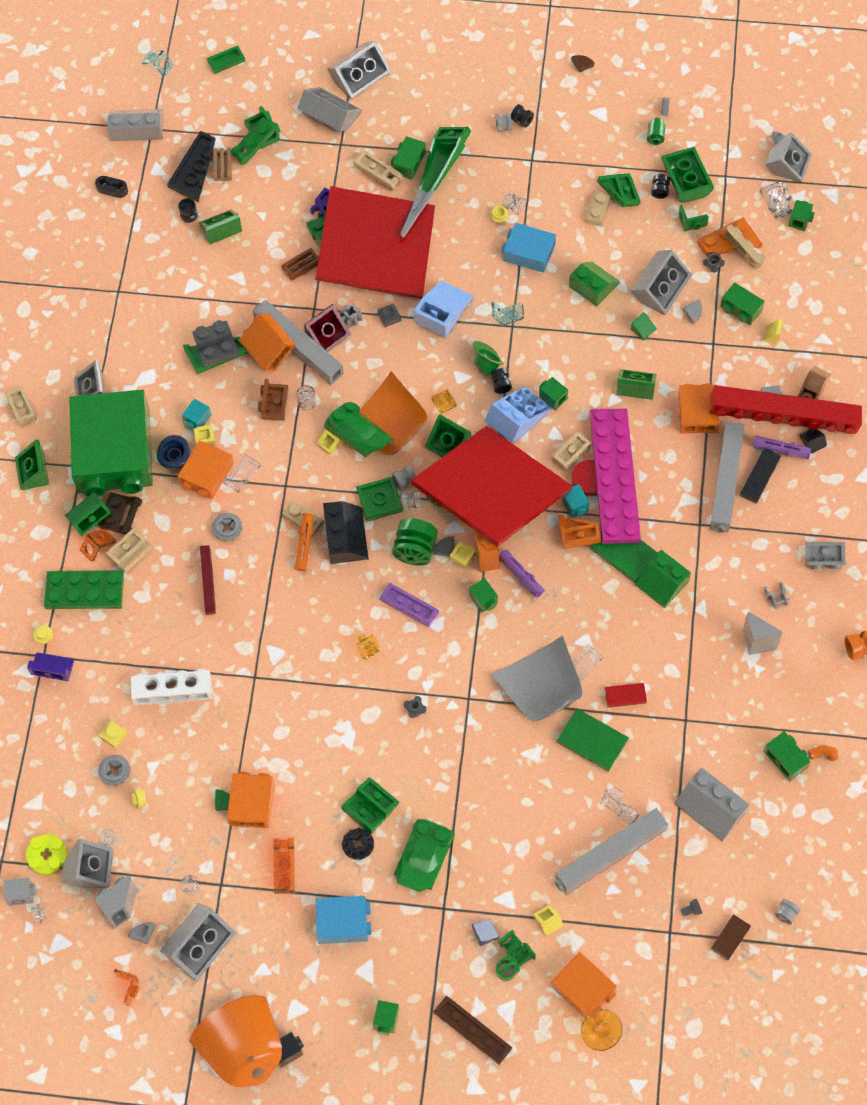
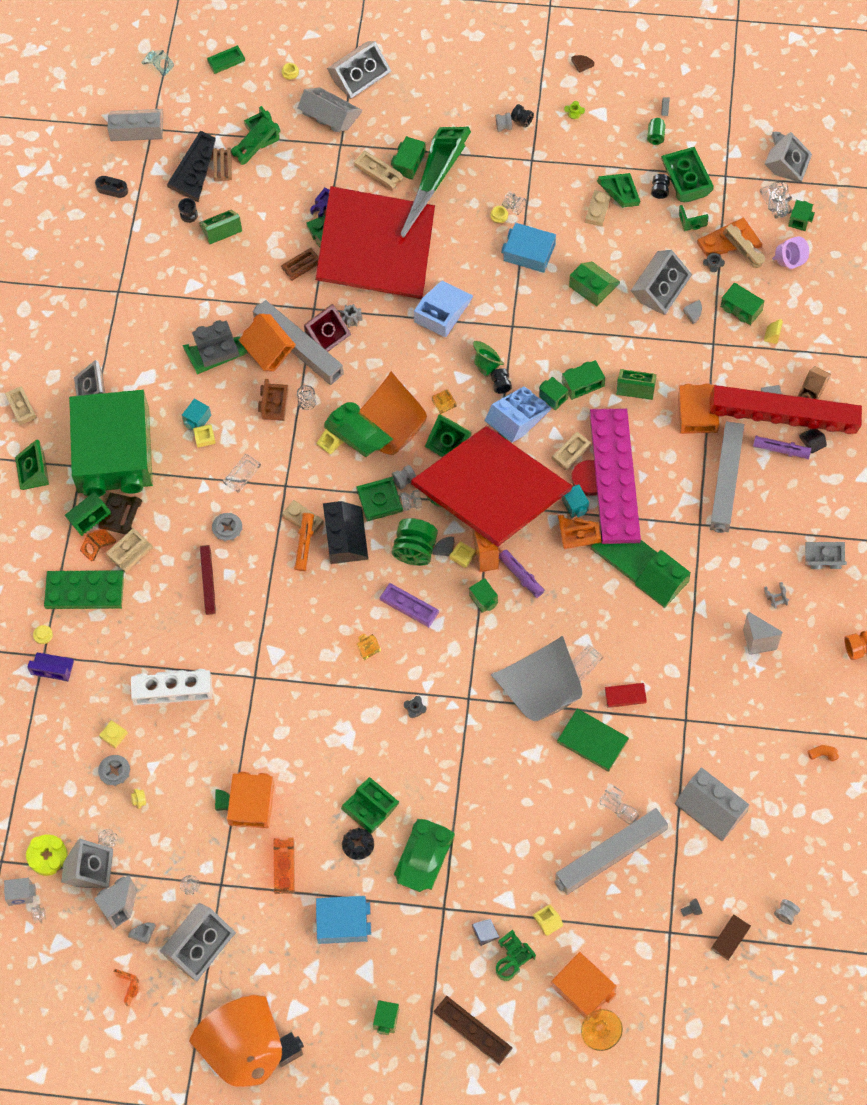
dark blue hat [157,435,190,469] -> none
orange brick [177,440,234,499] -> none
dark grey tile [377,303,401,327] -> none
clear light blue bracket [492,301,524,326] -> none
green slope [631,312,657,340] -> none
black tile [740,448,781,503] -> none
green brick [764,731,811,782] -> none
none -> light yellow plate [282,63,299,79]
none -> green brick [562,360,605,400]
none -> lime plate [564,101,585,119]
none -> lavender piece [772,236,809,269]

